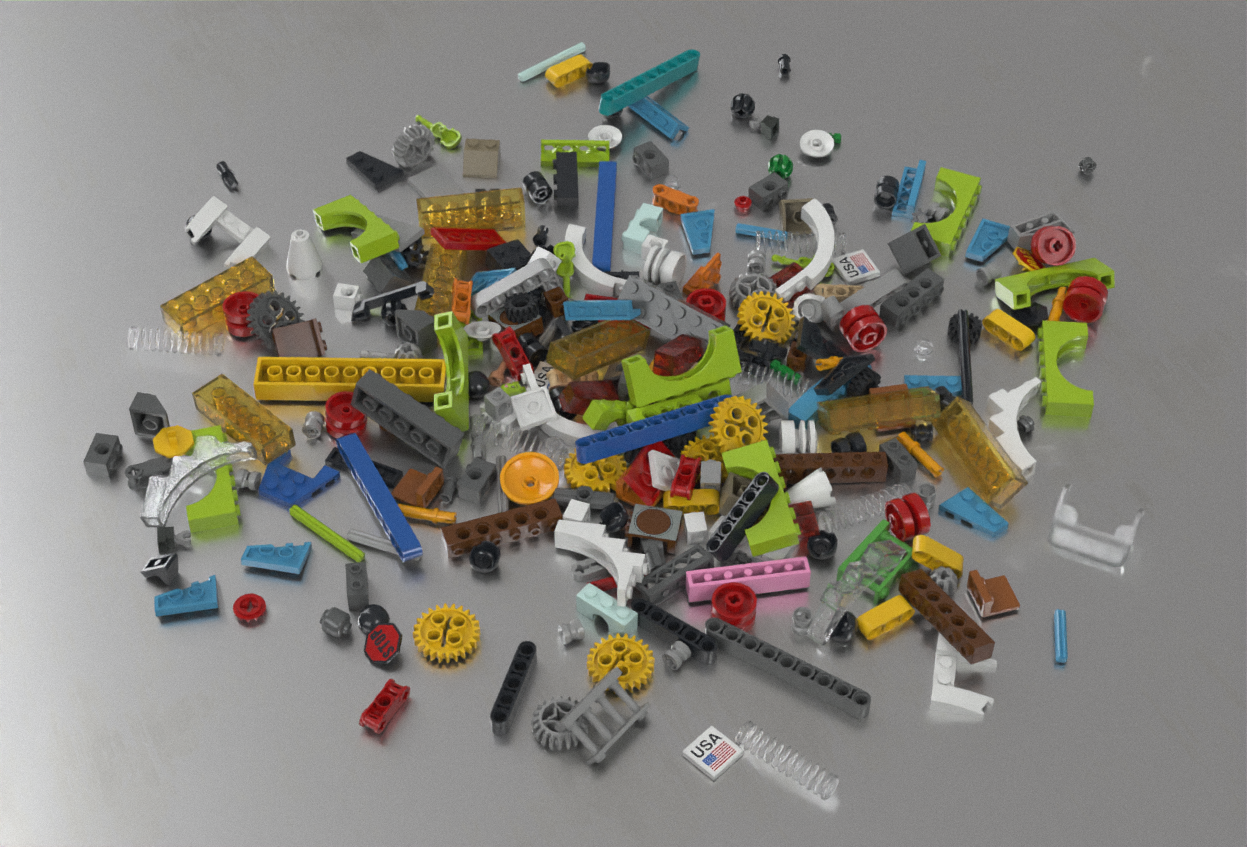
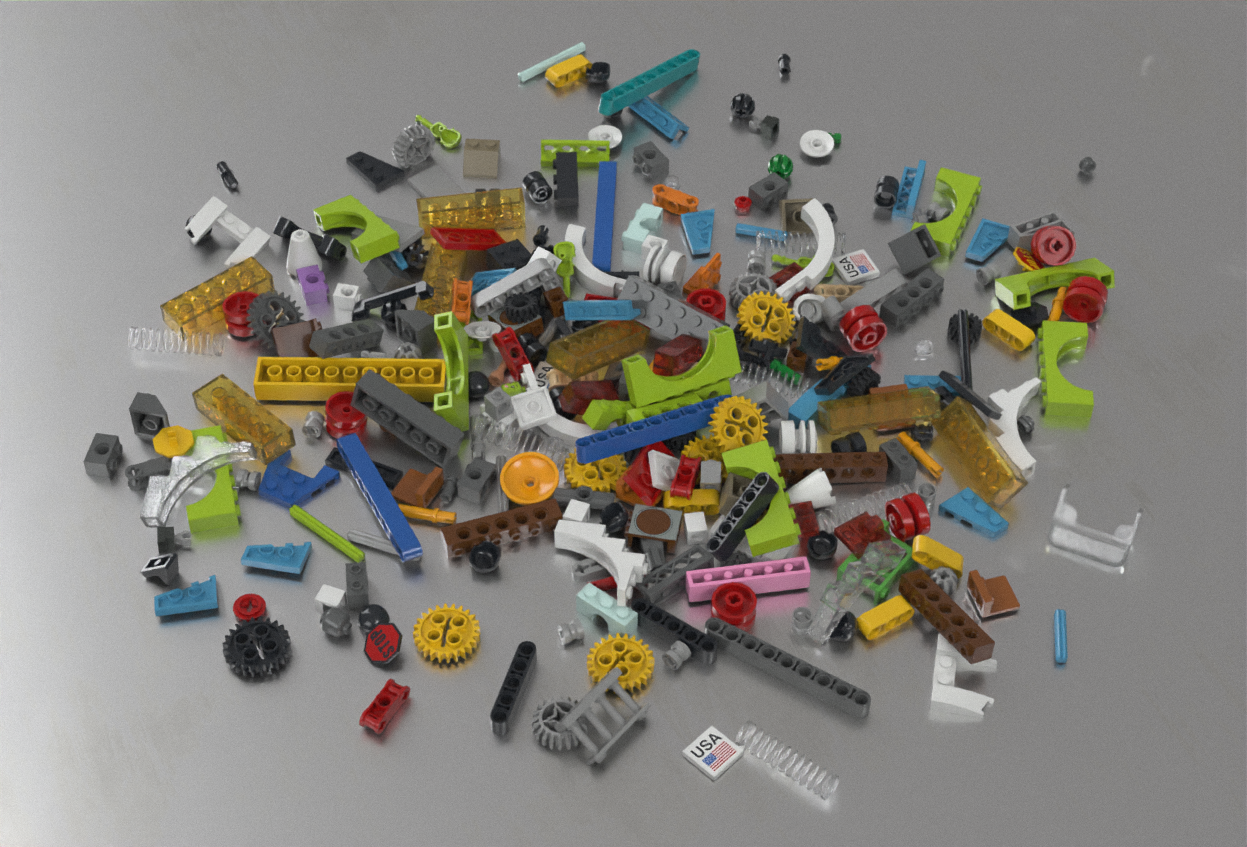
none -> black gear [222,616,291,677]
none -> black piece [272,216,347,261]
none -> medium lavender brick [296,265,330,306]
none -> dark grey brick [309,319,384,359]
none -> white panel [314,584,347,614]
none -> clear red plate [834,511,891,560]
none -> black tile [938,370,1002,420]

